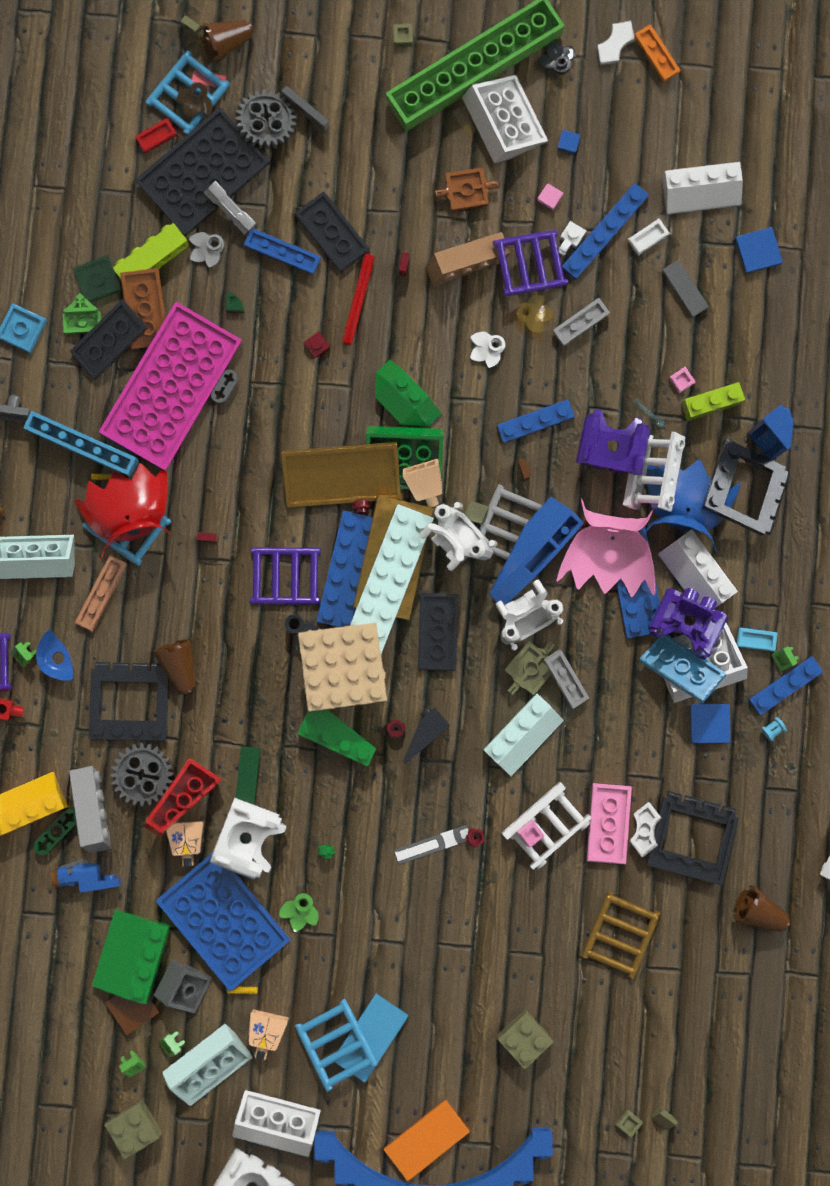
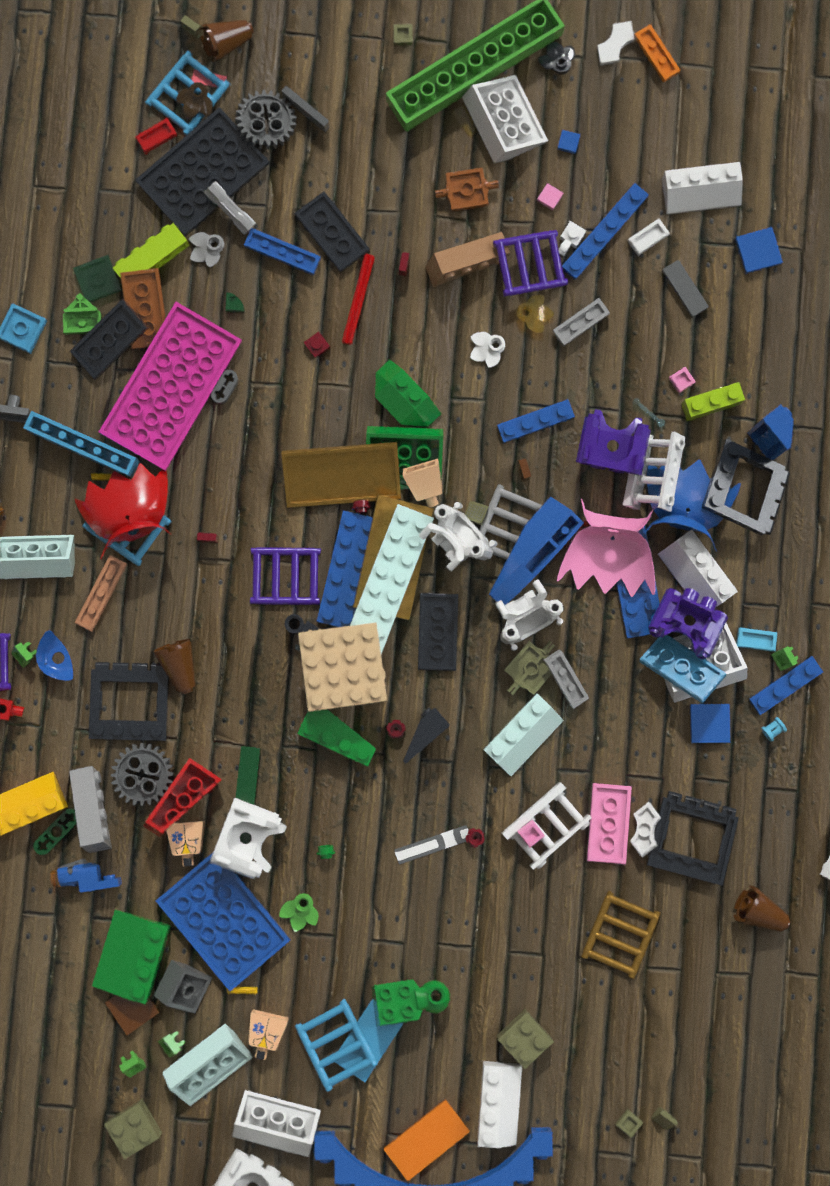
none -> green brick [371,979,450,1027]
none -> white slope [477,1061,522,1148]

